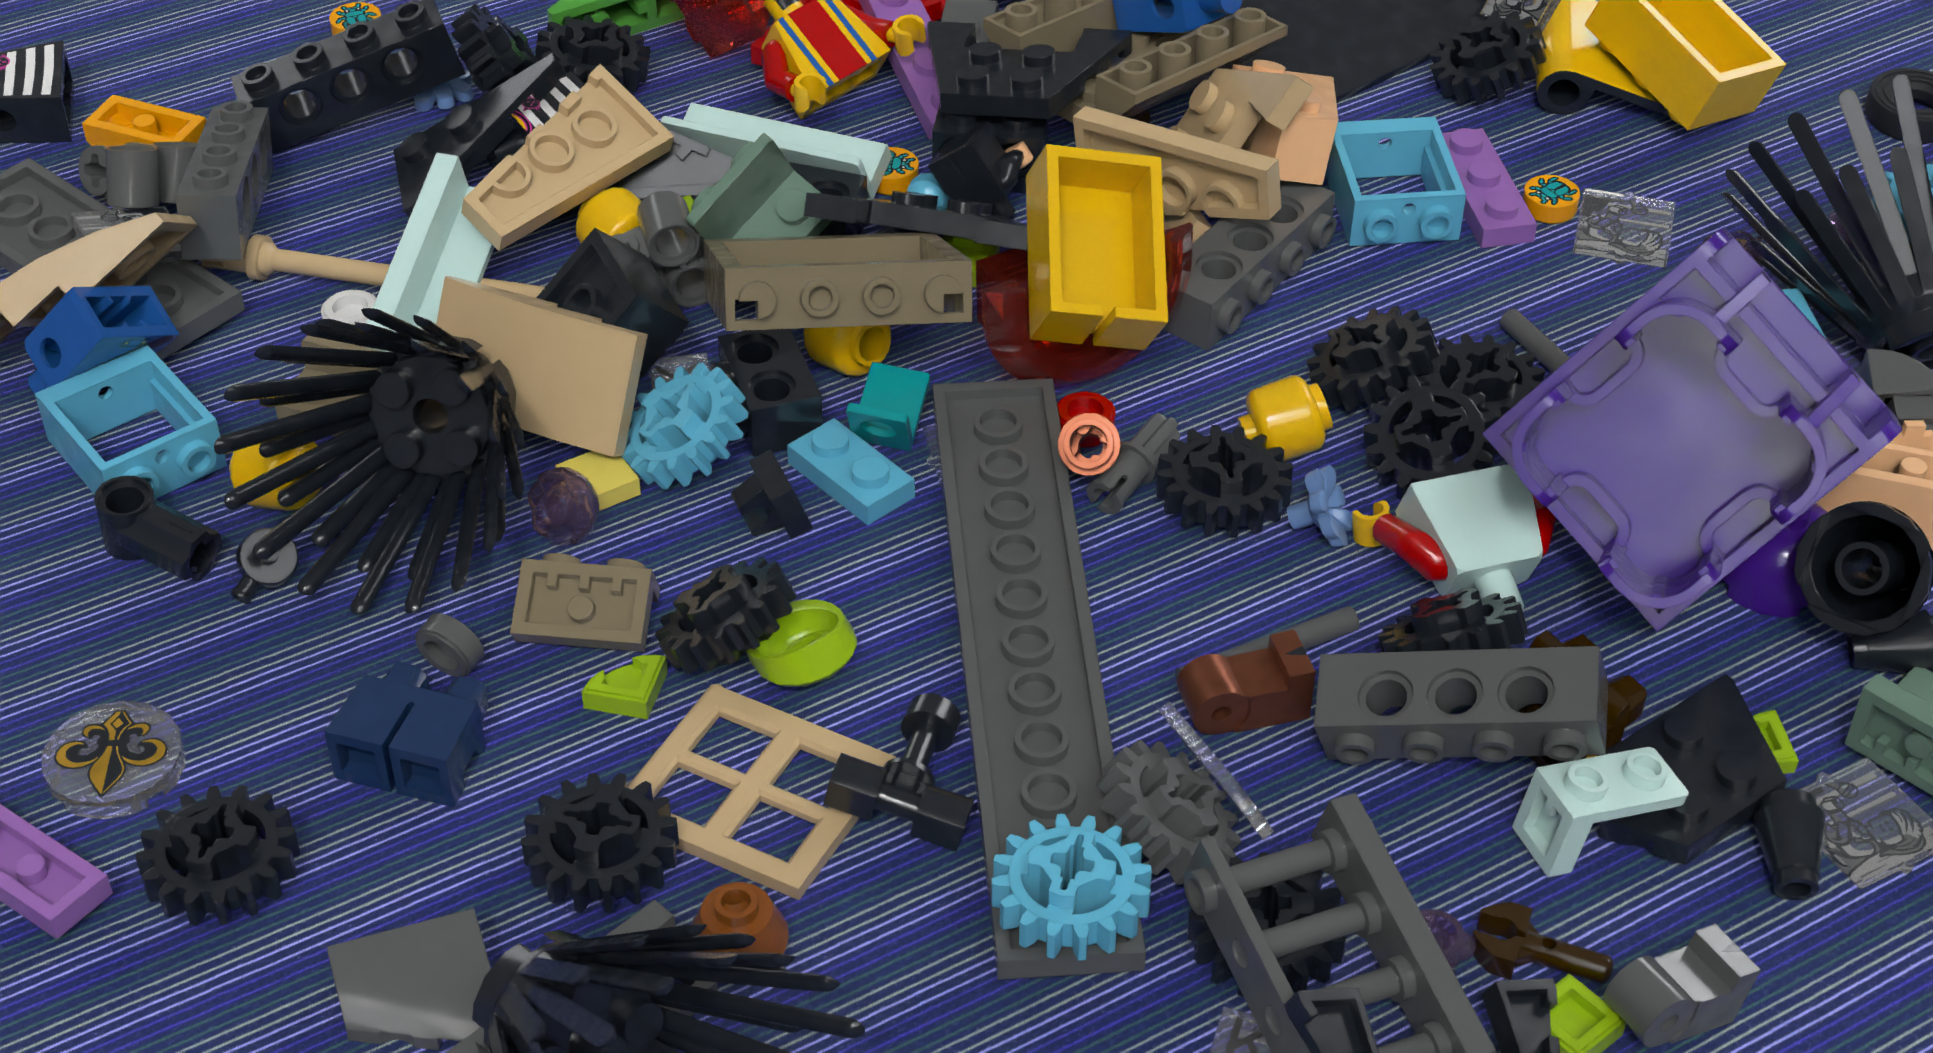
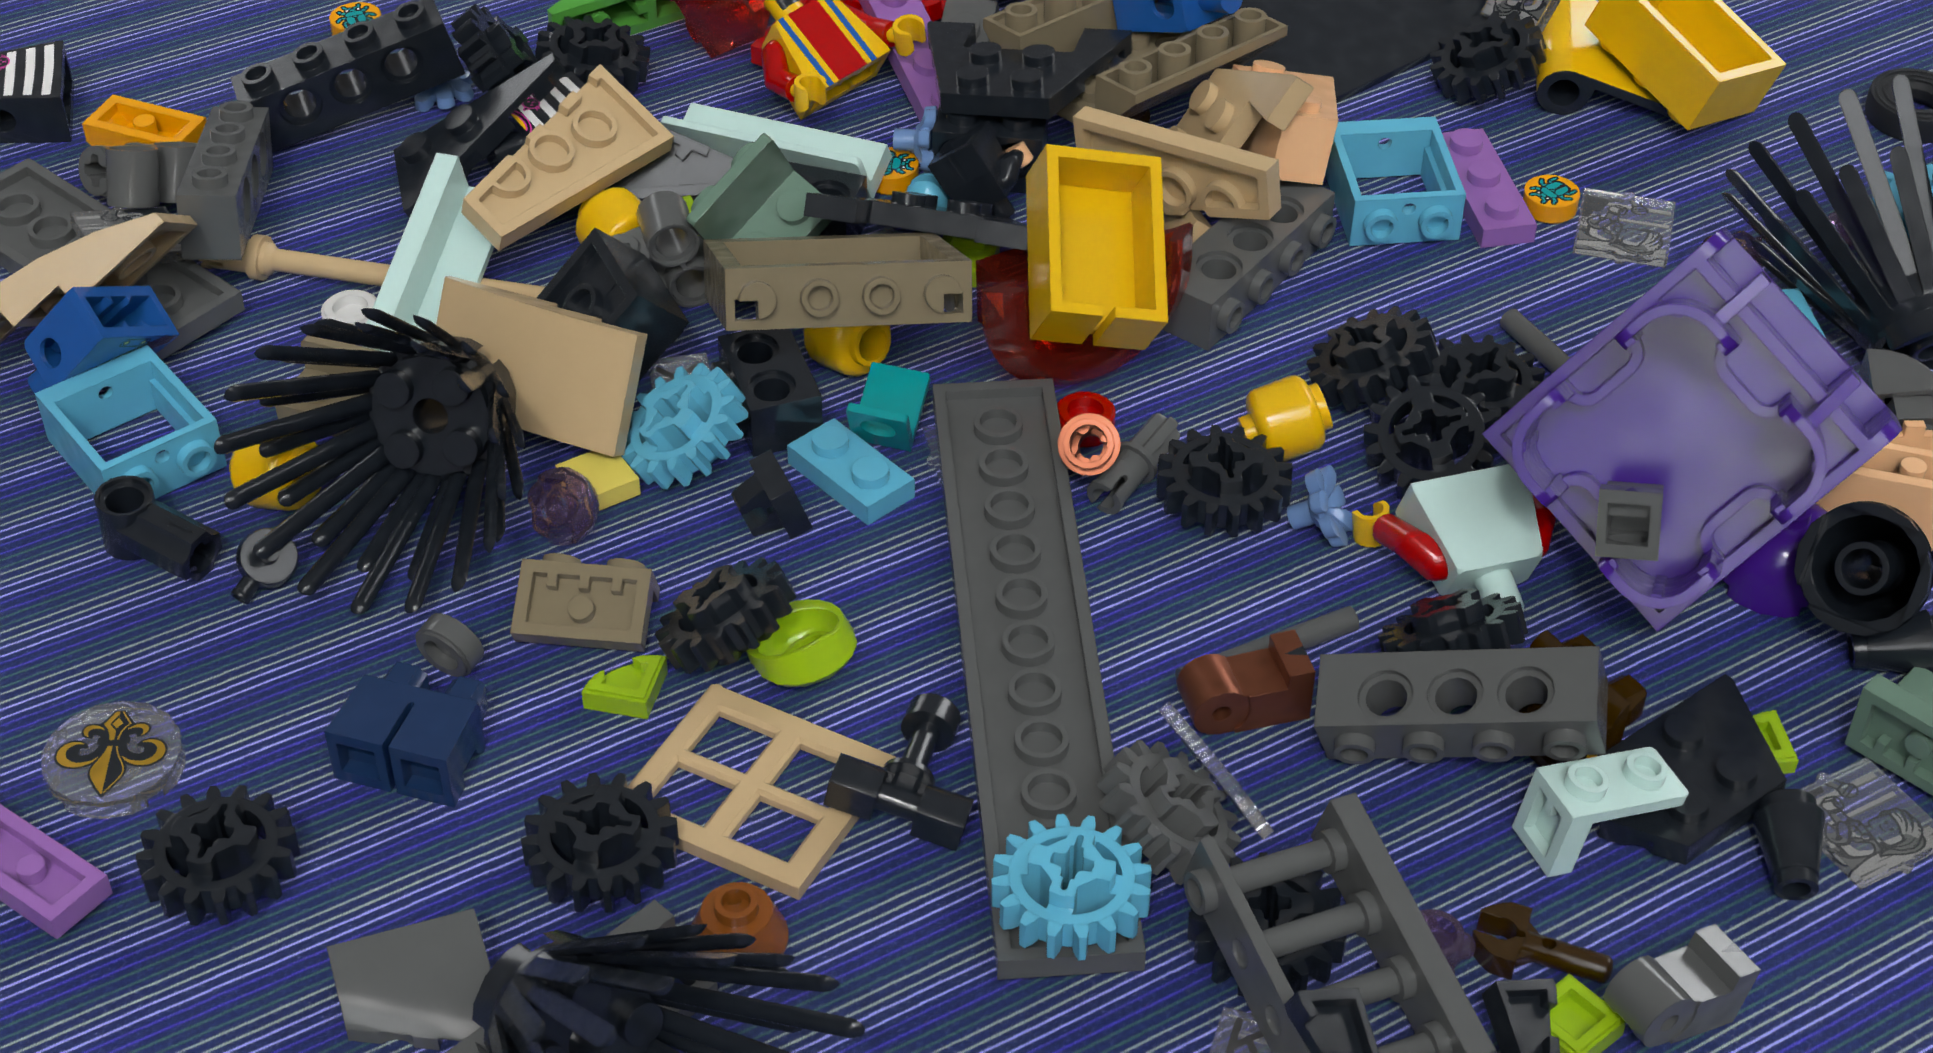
none -> medium blue plant [893,105,938,173]
none -> dark grey leg [1595,481,1664,561]

